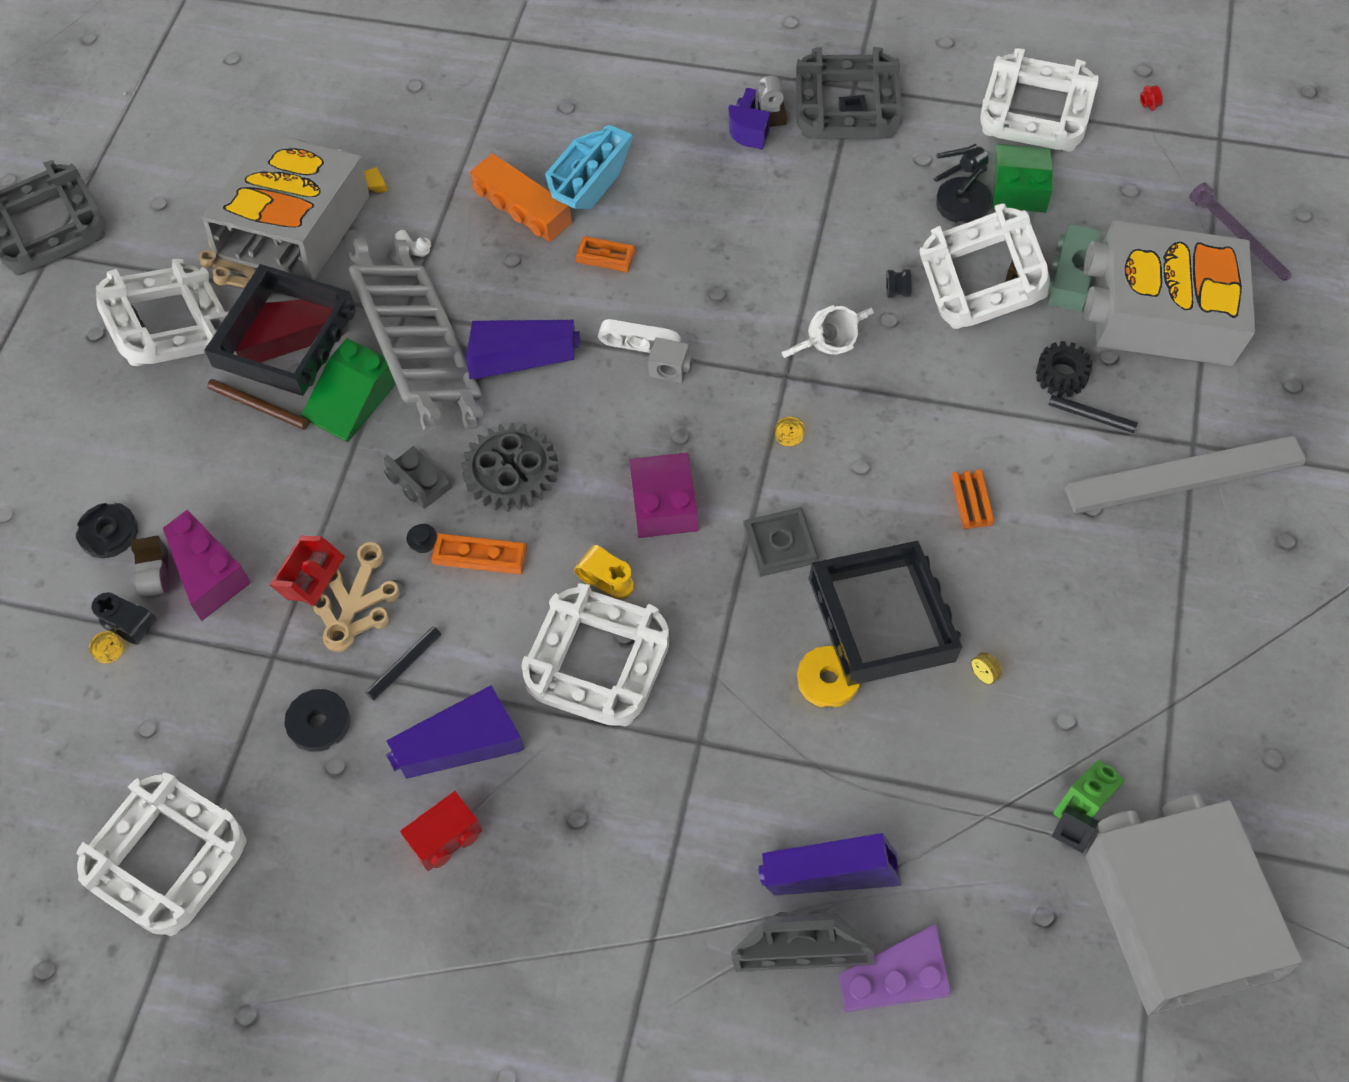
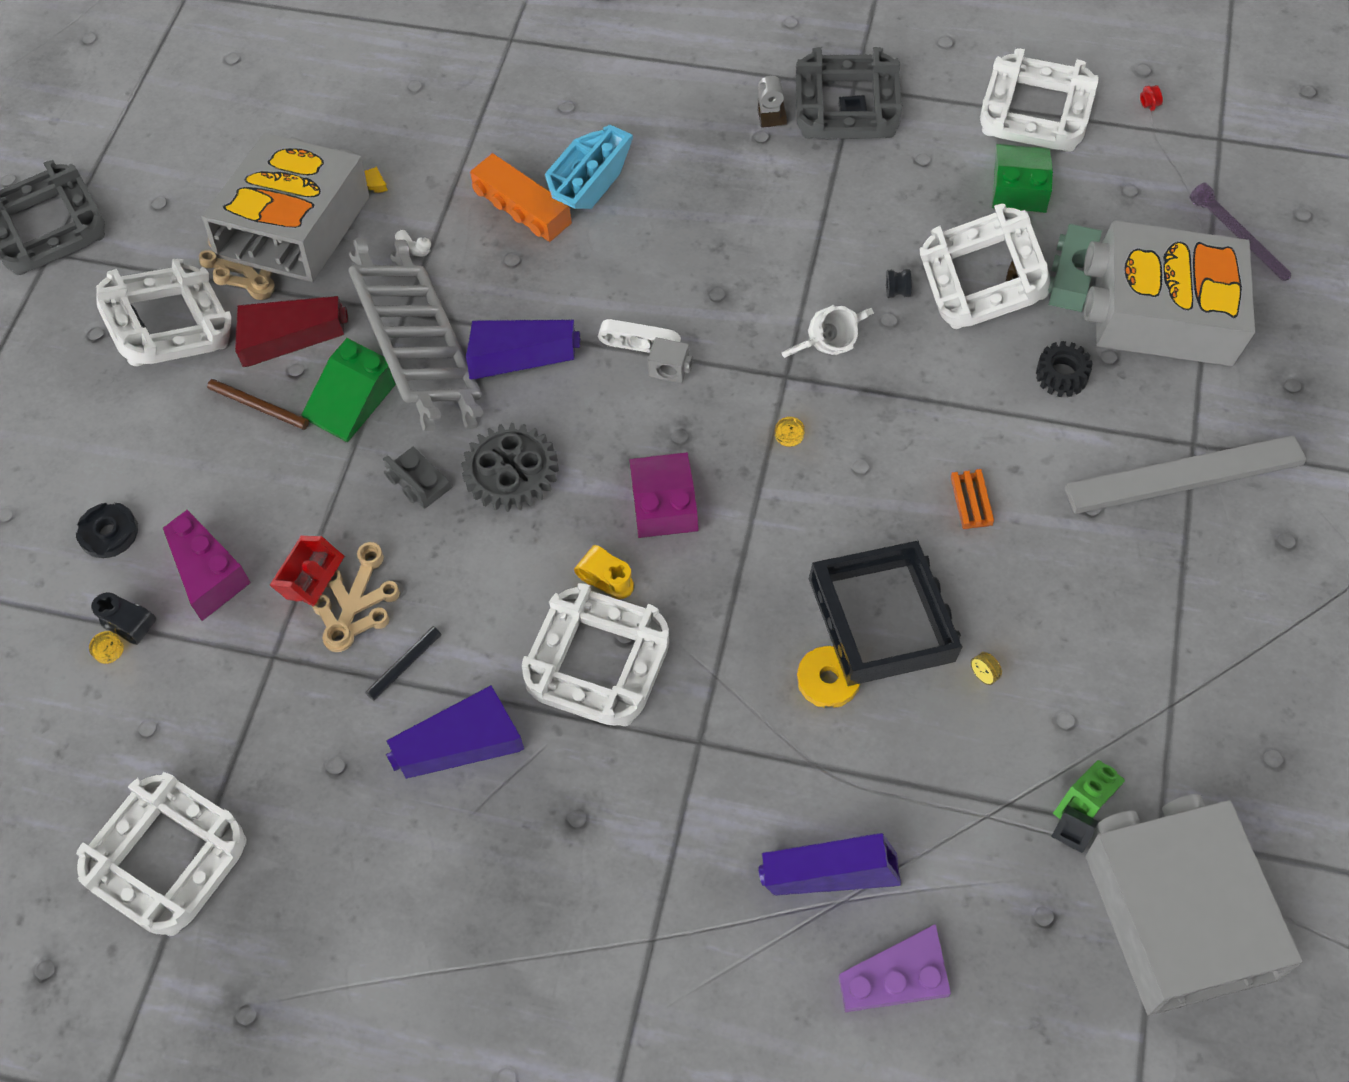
leg [131,535,169,598] -> none
black window [204,264,356,396] -> none
black tile [284,689,350,752] -> none
red brick [400,791,482,872] -> none
black plate [406,524,437,553] -> none
orange tile [431,533,527,575] -> none
orange tile [575,236,636,272] -> none
dark purple brick [728,88,770,150] -> none
dark grey wedge [731,910,875,972] -> none
dark grey tile [743,507,819,577] -> none
black plant [934,144,989,195] -> none
black tile [936,177,991,224] -> none
black bar [1048,394,1138,433] -> none

